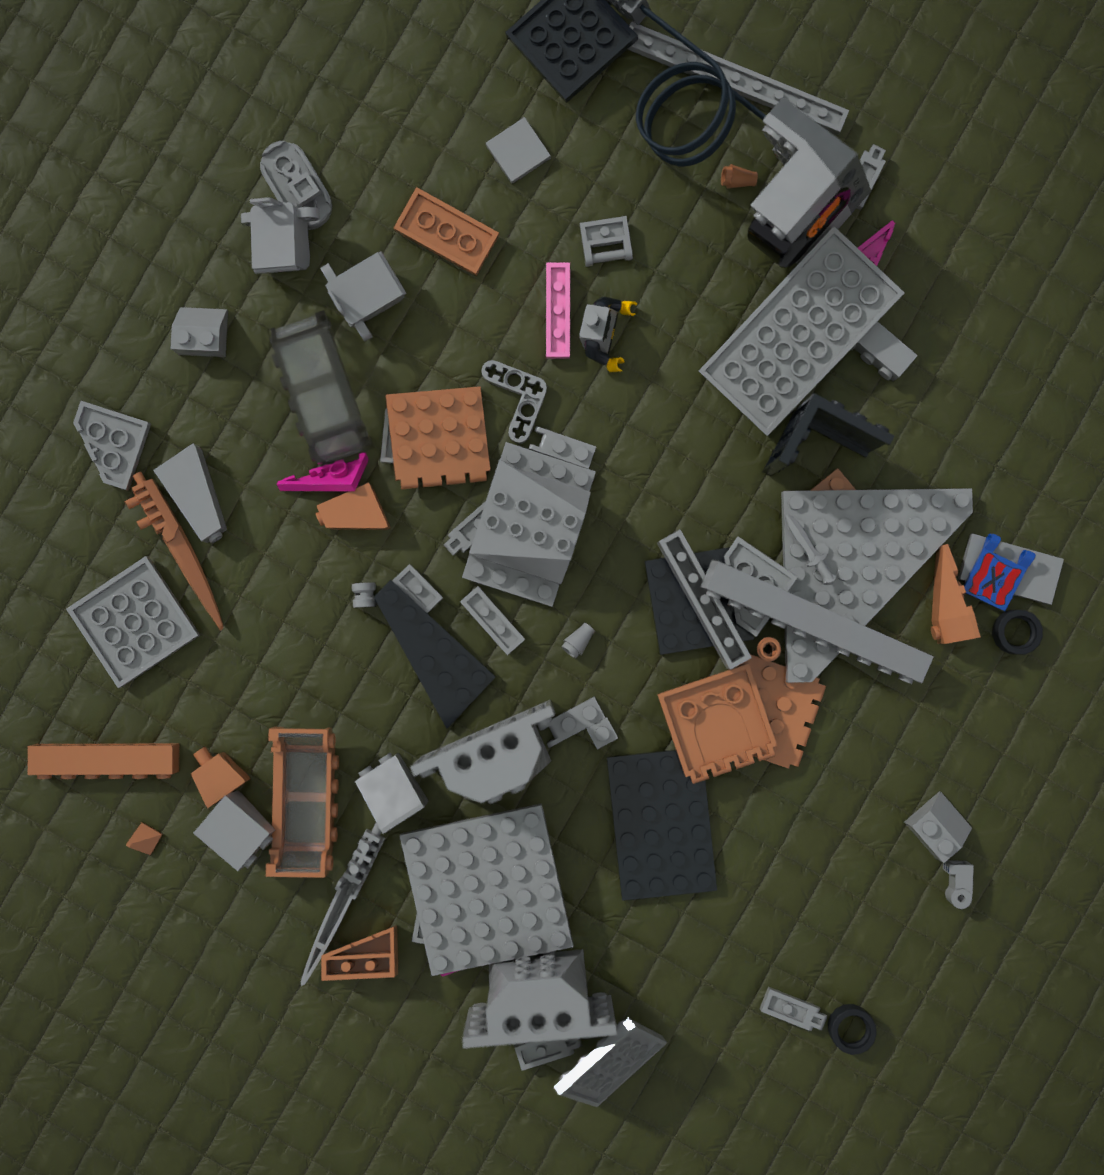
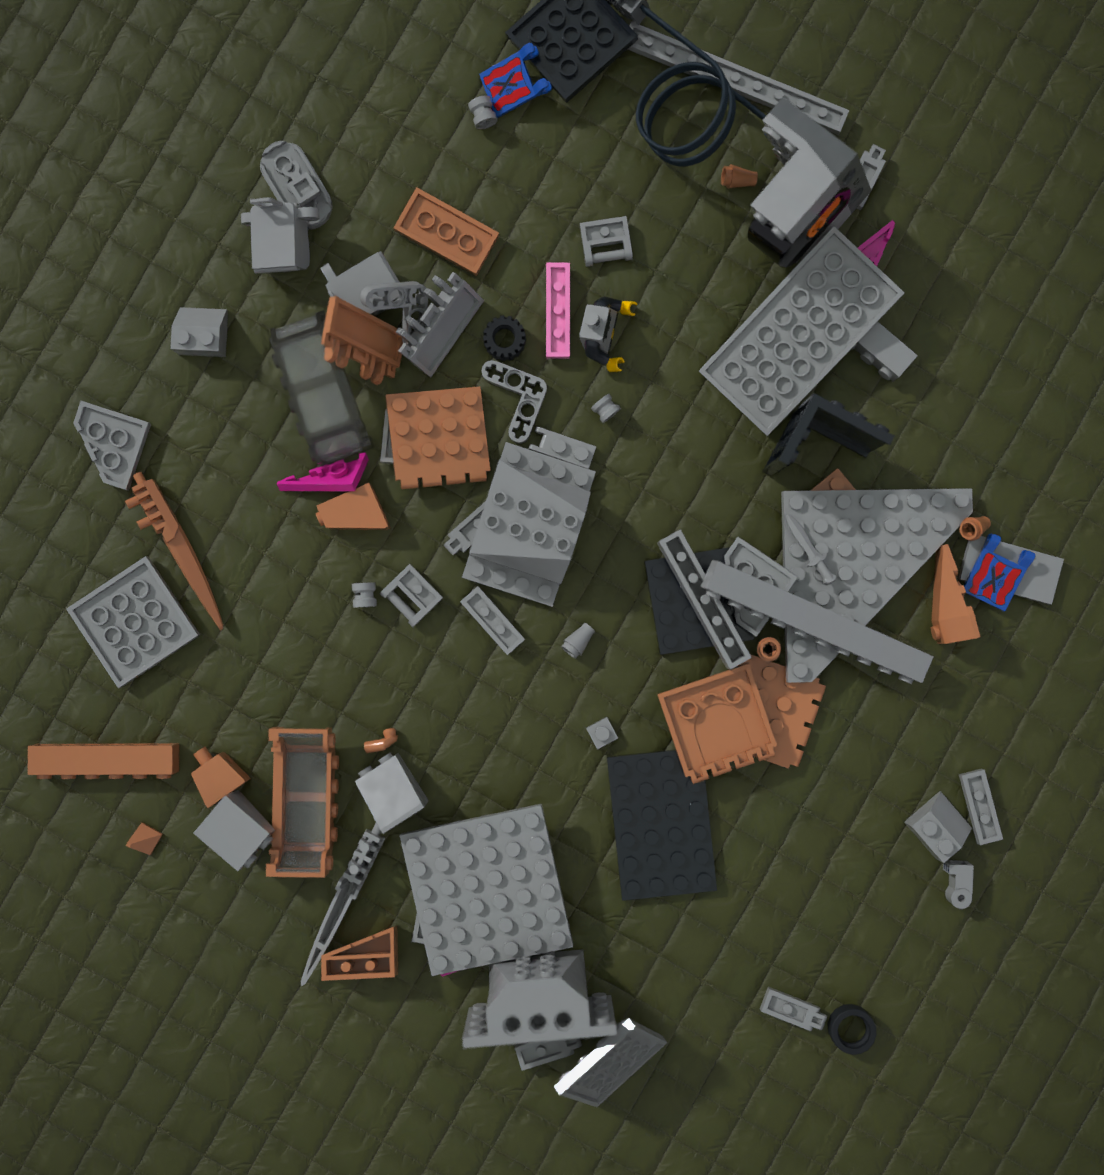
light grey slope [153,444,227,543] -> none
black wing [374,579,496,729] -> none
light grey wedge [410,700,555,804] -> none
light grey tile [485,117,551,184] -> none
light grey hinge [538,697,605,748] -> none
black tyre [992,610,1043,655] -> none
none -> nougat hinge [321,296,403,385]
none -> light grey beam [360,281,428,347]
none -> nougat arm [364,728,398,753]
none -> light grey hinge [396,272,484,377]
none -> light grey wheel [468,95,497,129]
none -> flag [479,43,552,118]
none -> black tyre [483,315,526,361]
none -> light grey wheel [591,394,621,423]
none -> nougat cone [959,516,991,541]
none -> light grey plate [959,769,1003,845]

